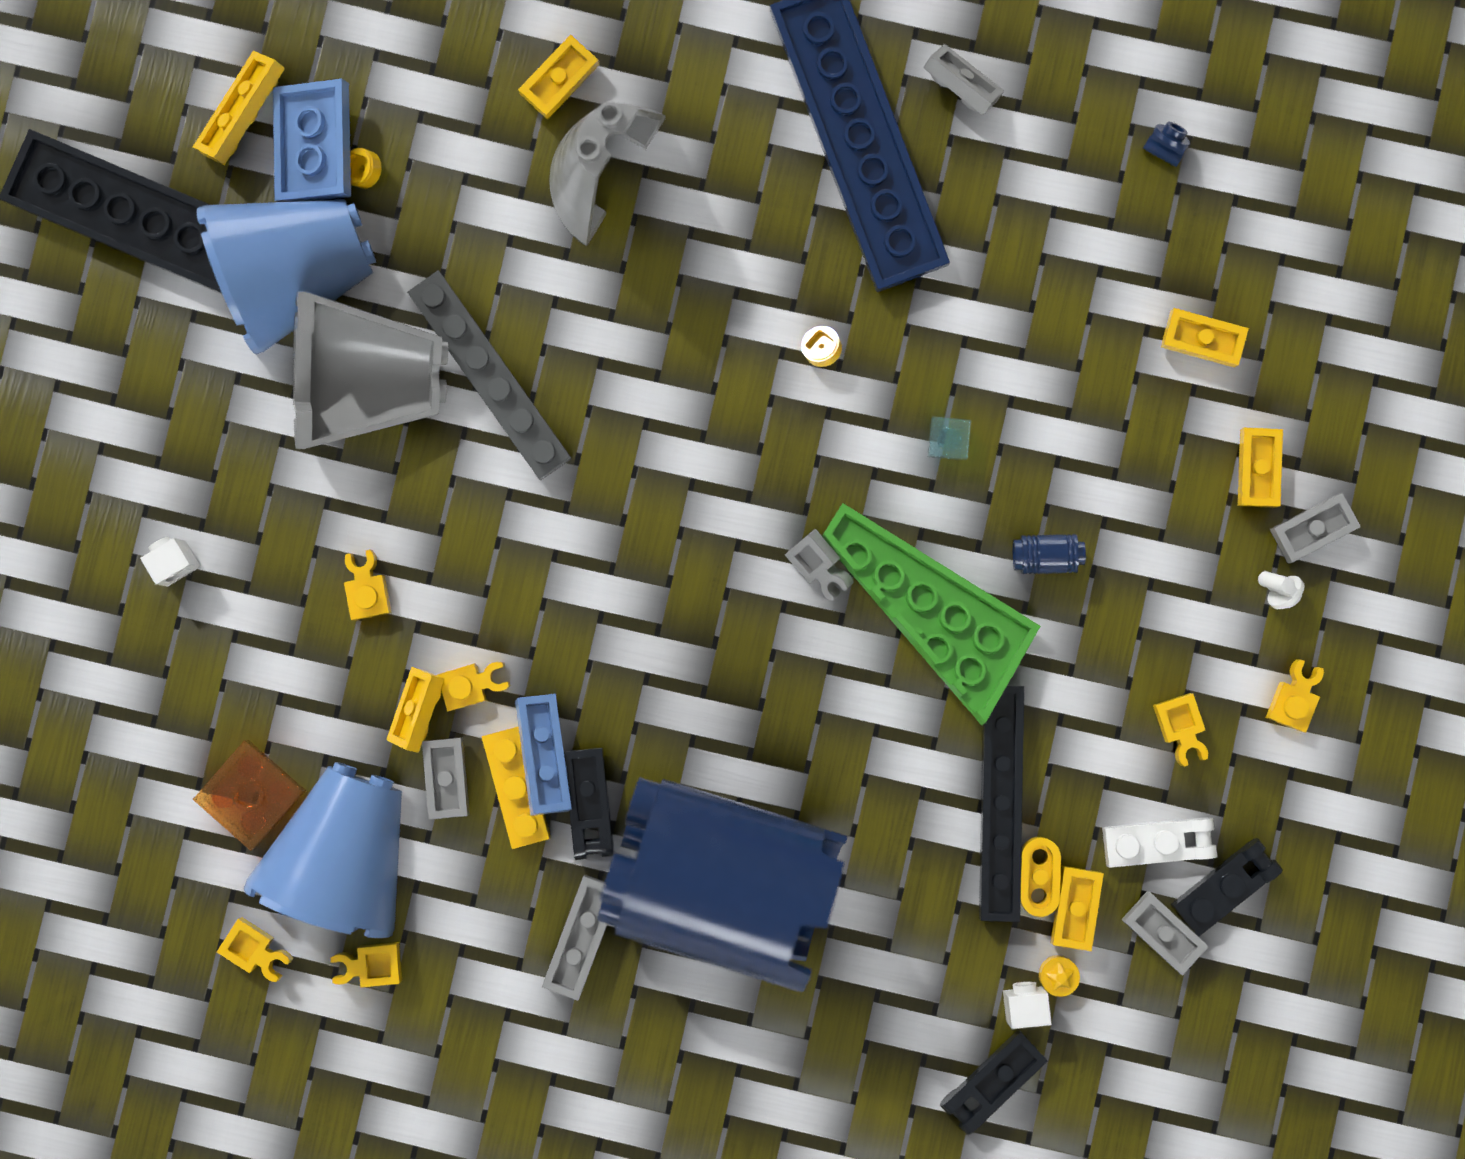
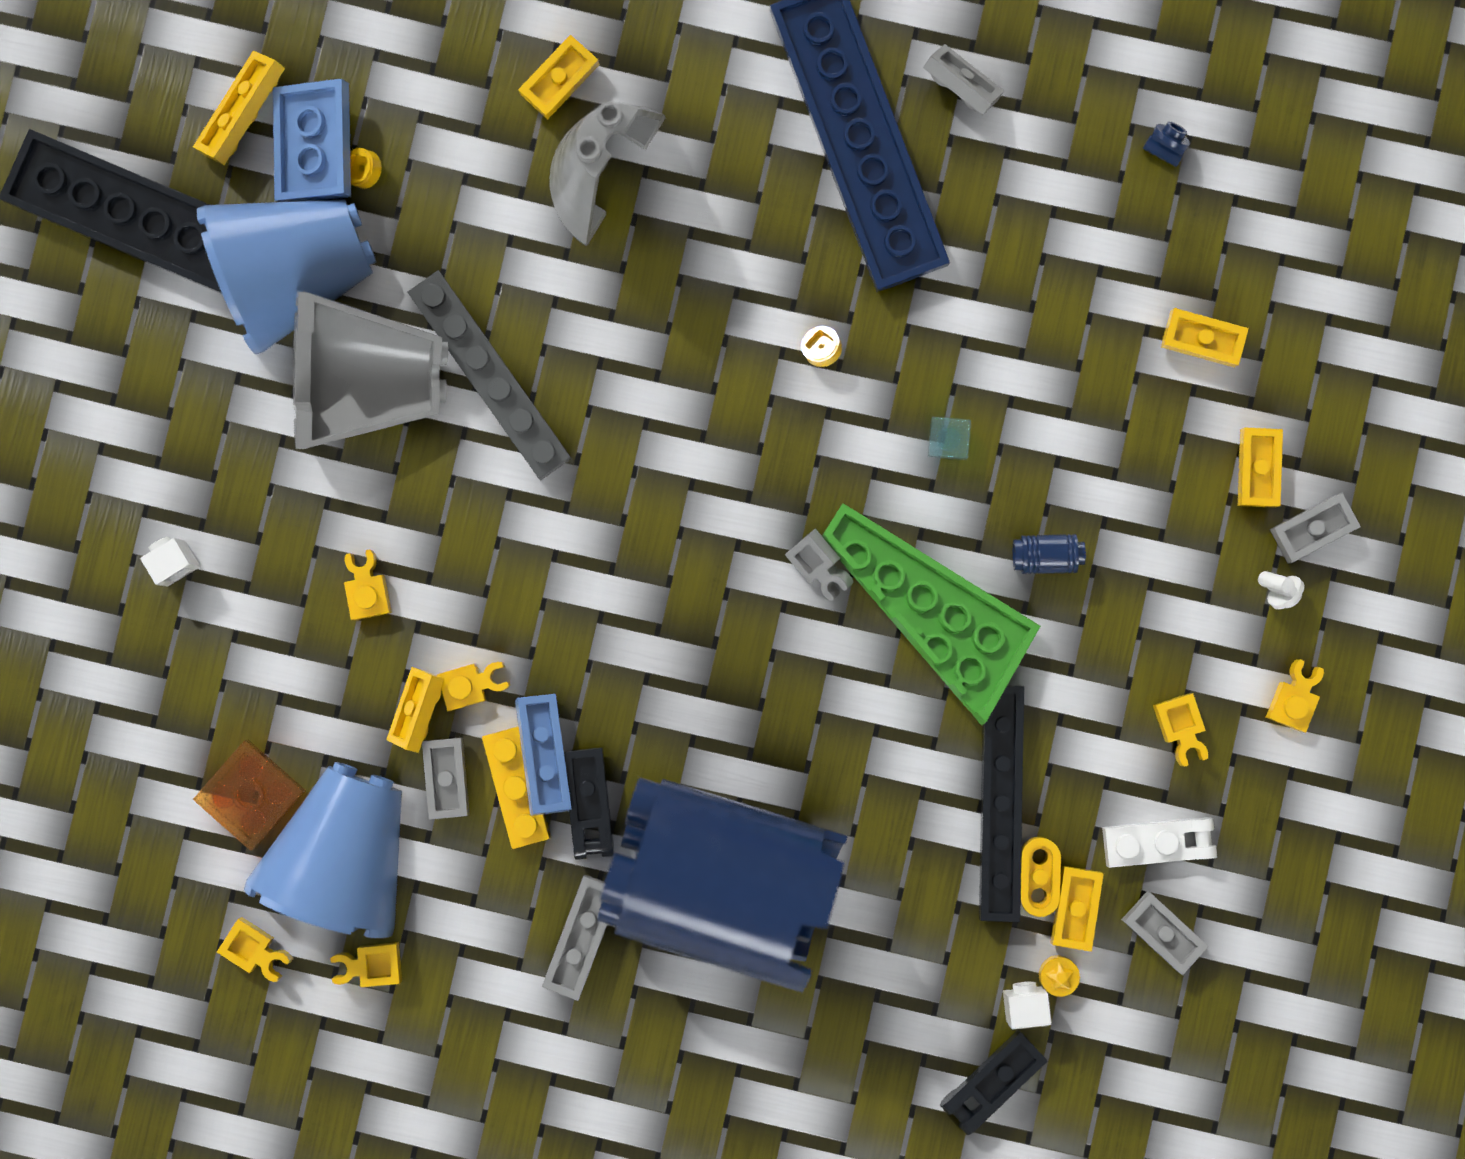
black plate [1170,838,1283,937] -> none

